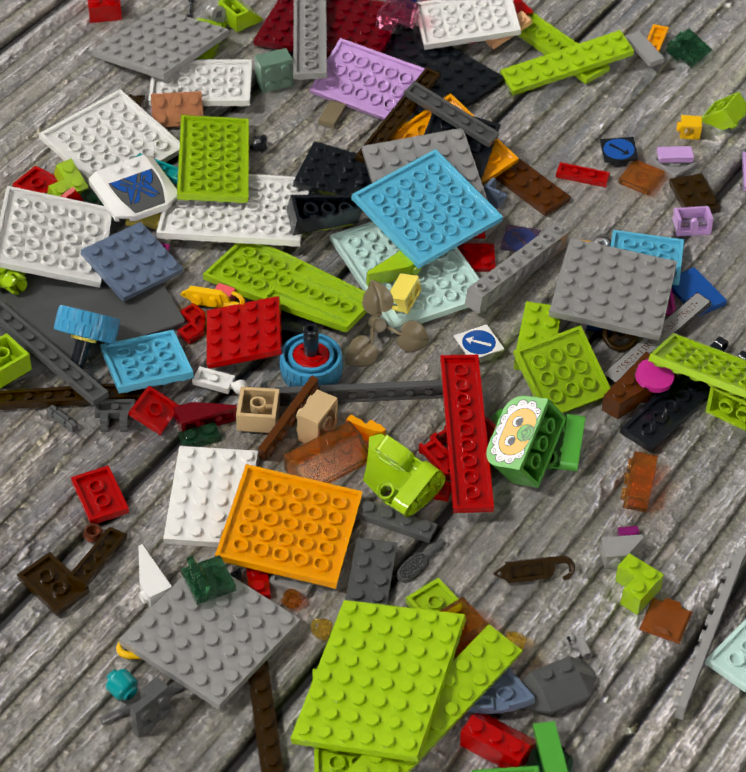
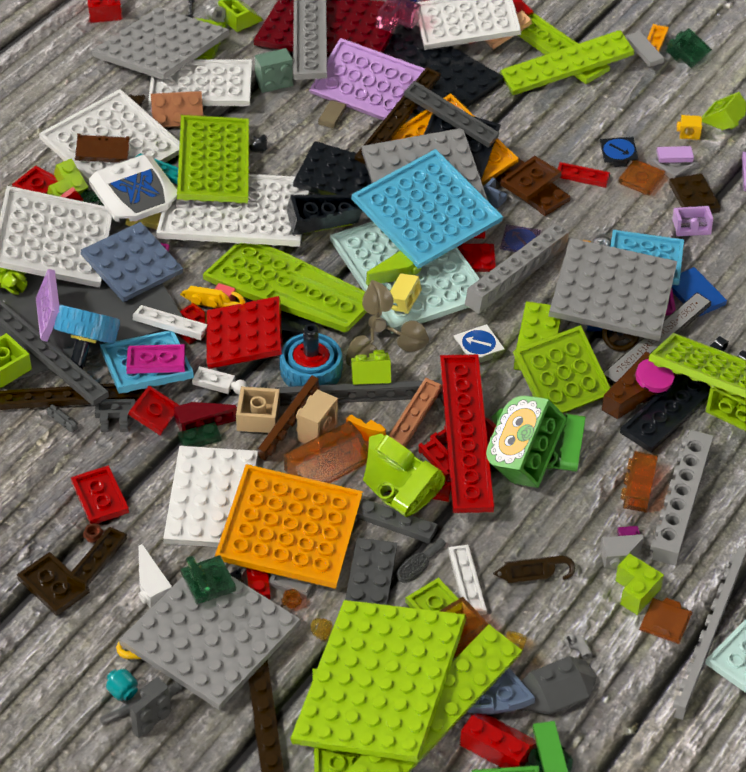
none -> lavender tile [36,269,60,342]
none -> reddish brown door [75,134,130,163]
none -> dark pink tile [126,344,185,374]
none -> white tile [133,305,207,340]
none -> lime brick [351,350,391,385]
none -> nougat tile [389,377,442,447]
none -> white tile [448,544,487,617]
none -> reddish brown plate [500,156,561,202]
none -> light grey brick [650,430,713,566]

